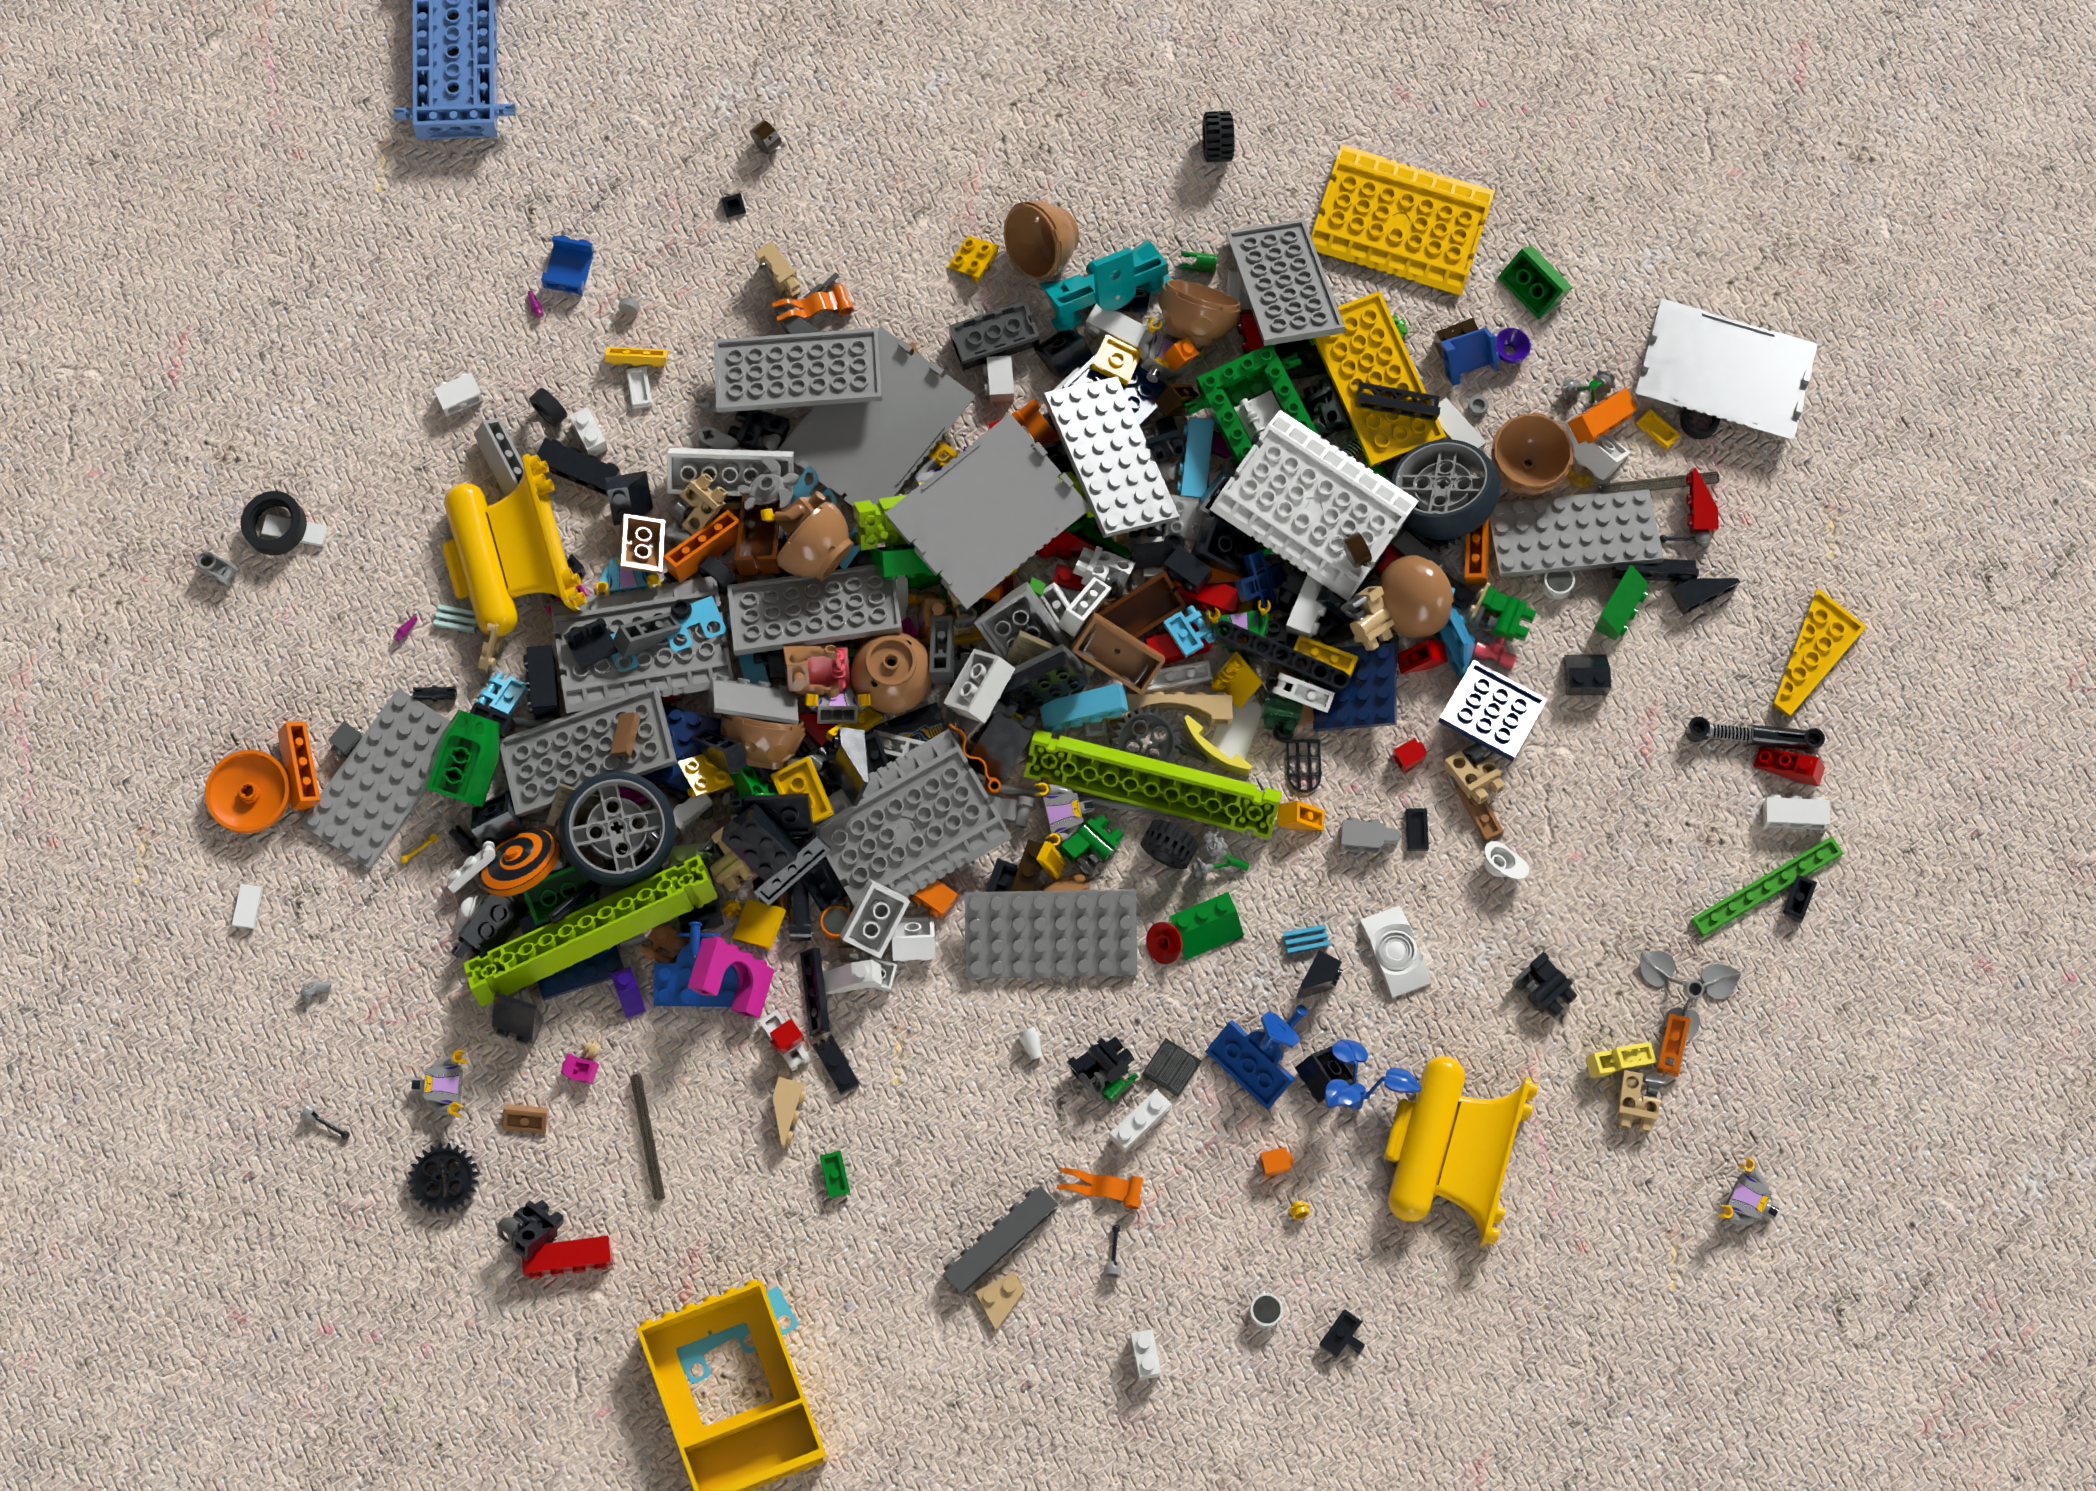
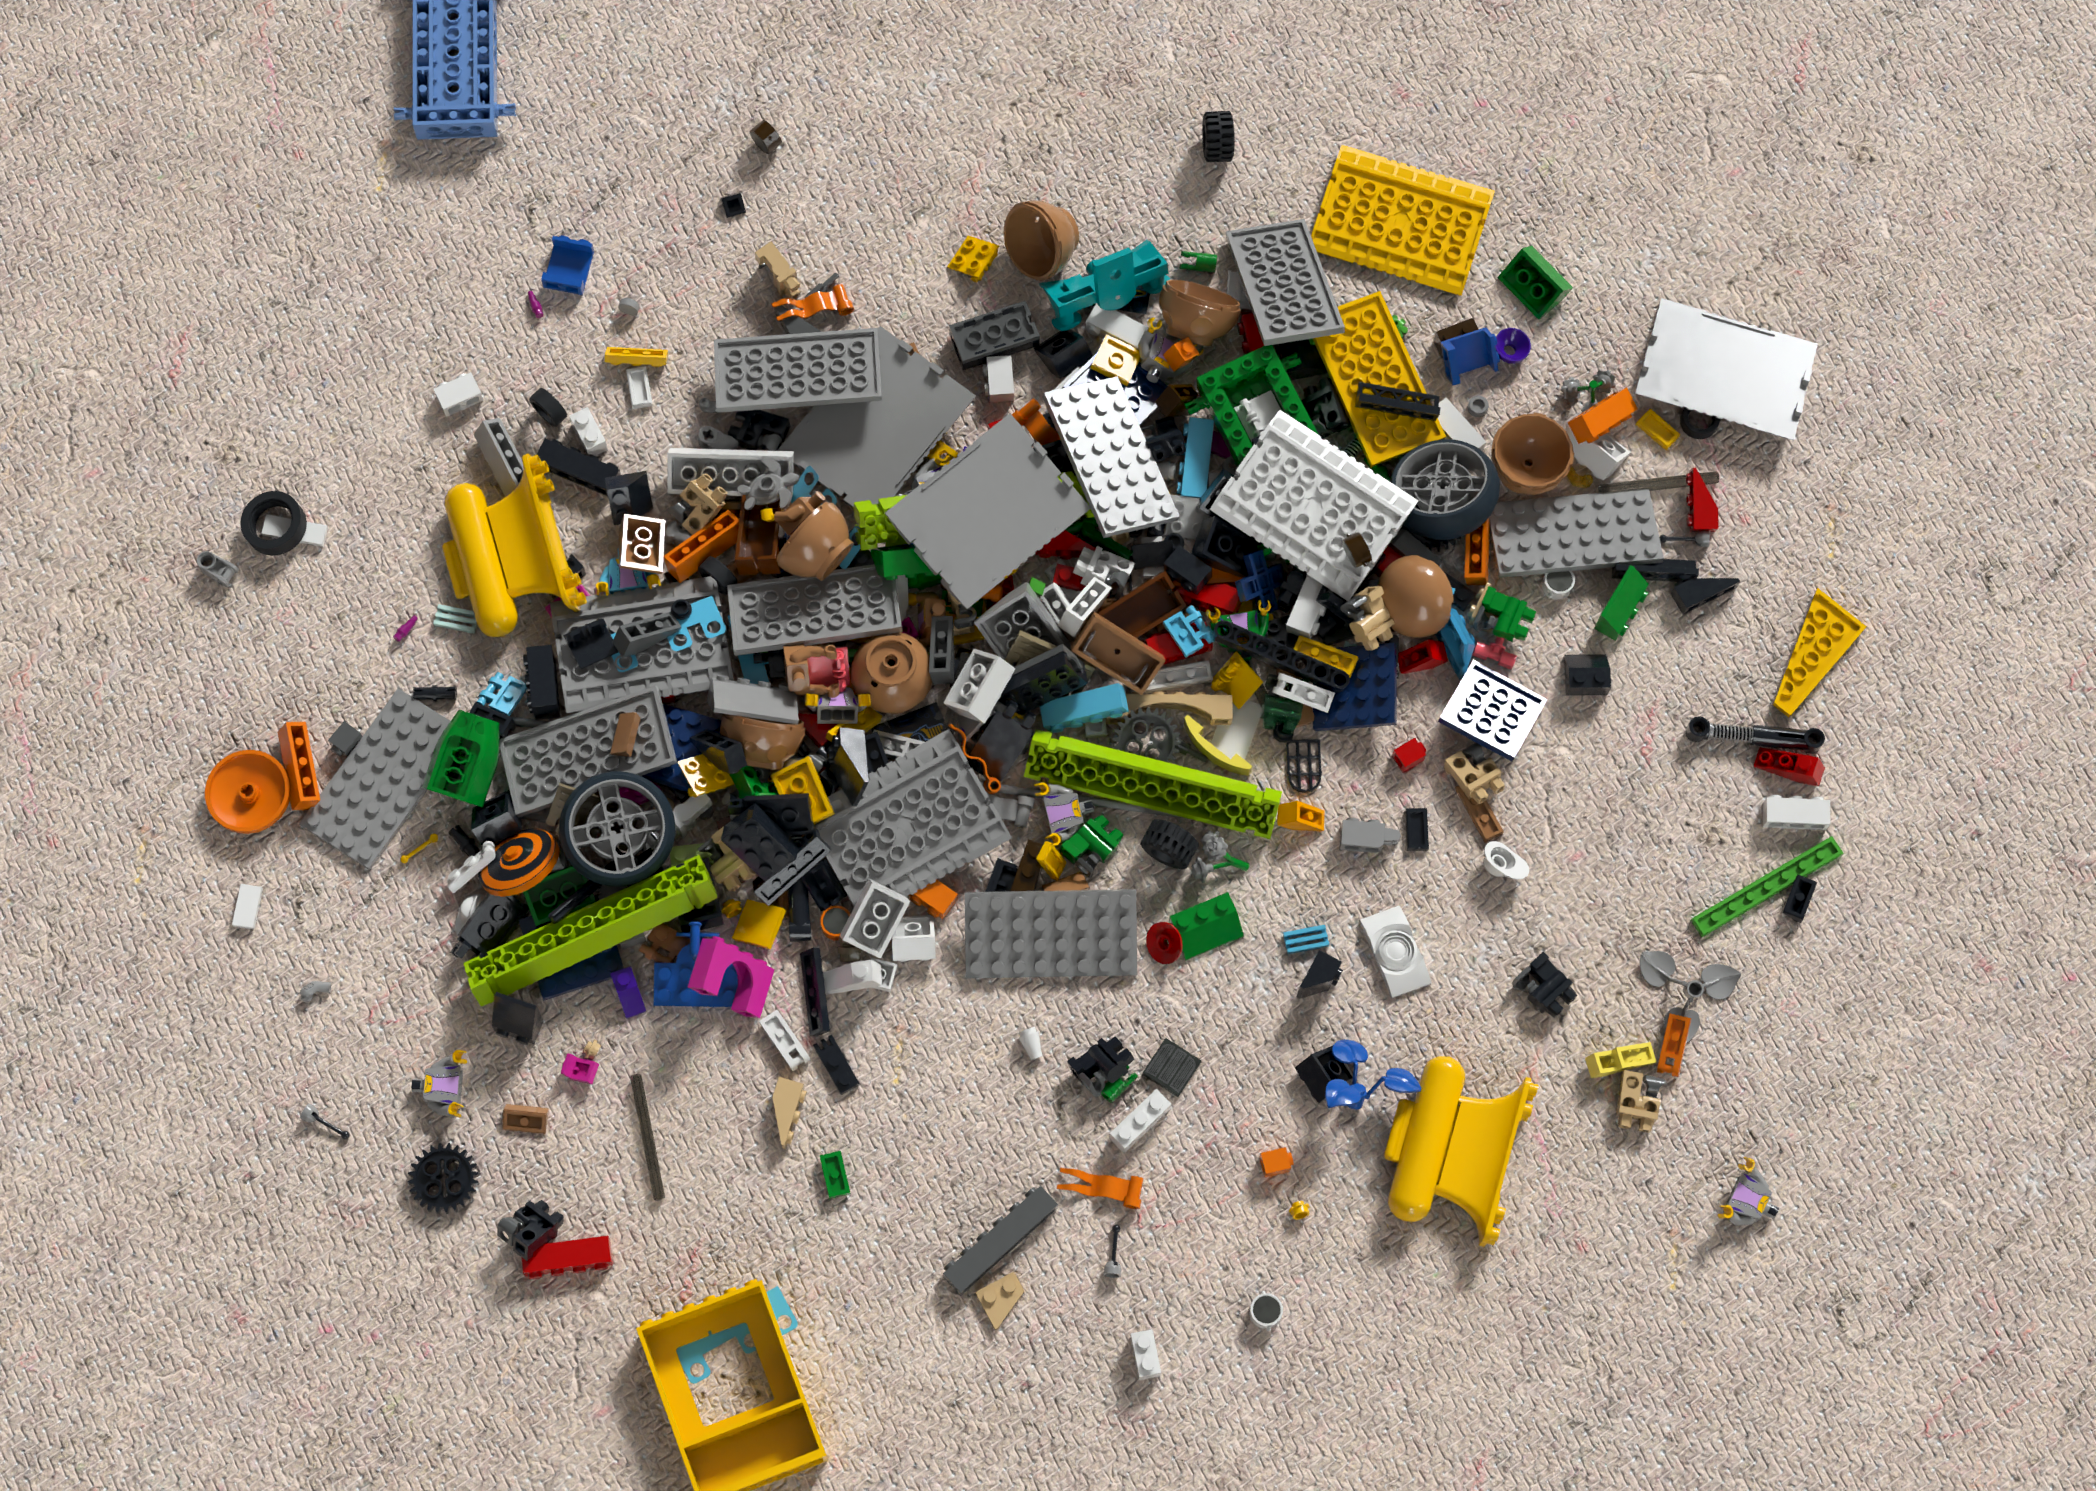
tan wing [478,623,503,676] -> none
red brick [769,1019,804,1055] -> none
blue plate [1205,1005,1308,1110] -> none
black plate [1319,1309,1365,1358] -> none

